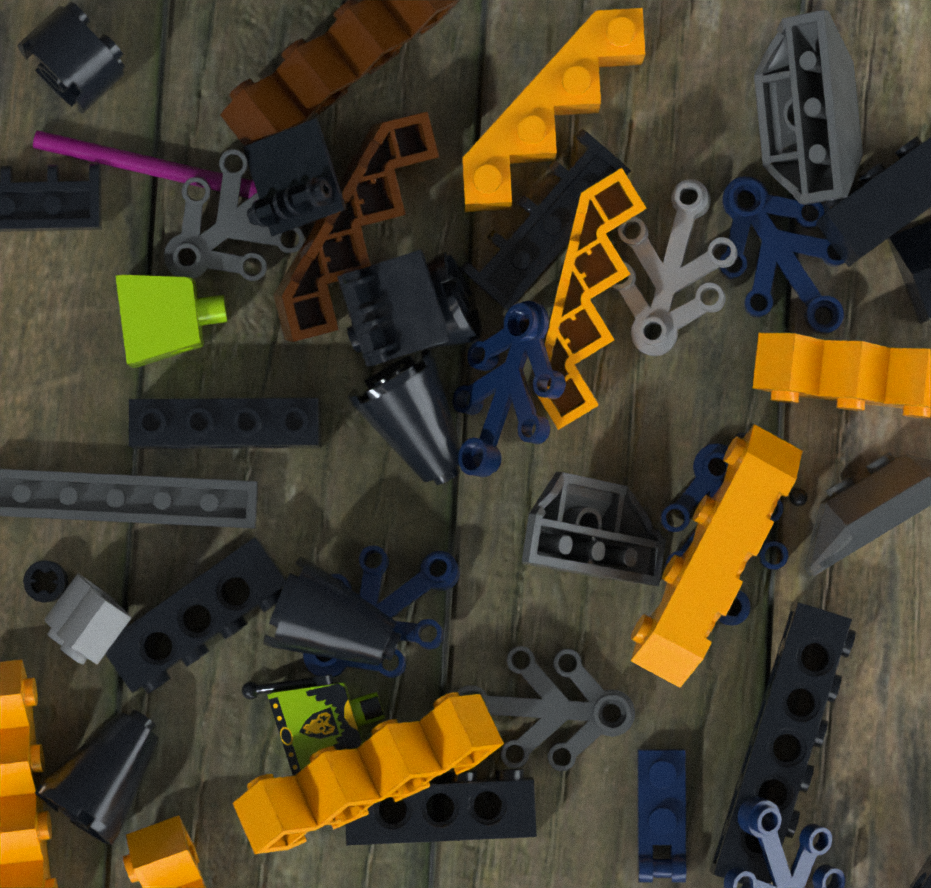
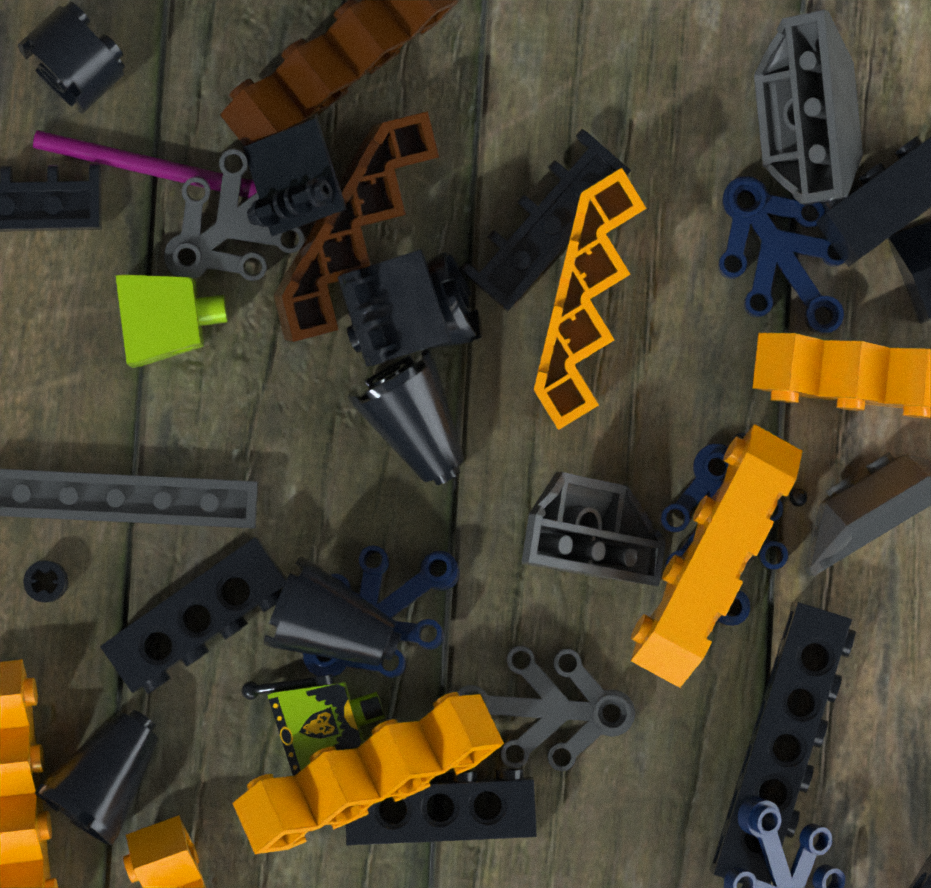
light grey brick [44,573,132,665] -> none
black brick [129,398,321,449] -> none
dark blue plant [452,301,566,477] -> none
light orange brick [463,8,645,212] -> none
light grey plant [611,179,738,356] -> none
dark blue plate [637,749,687,883] -> none

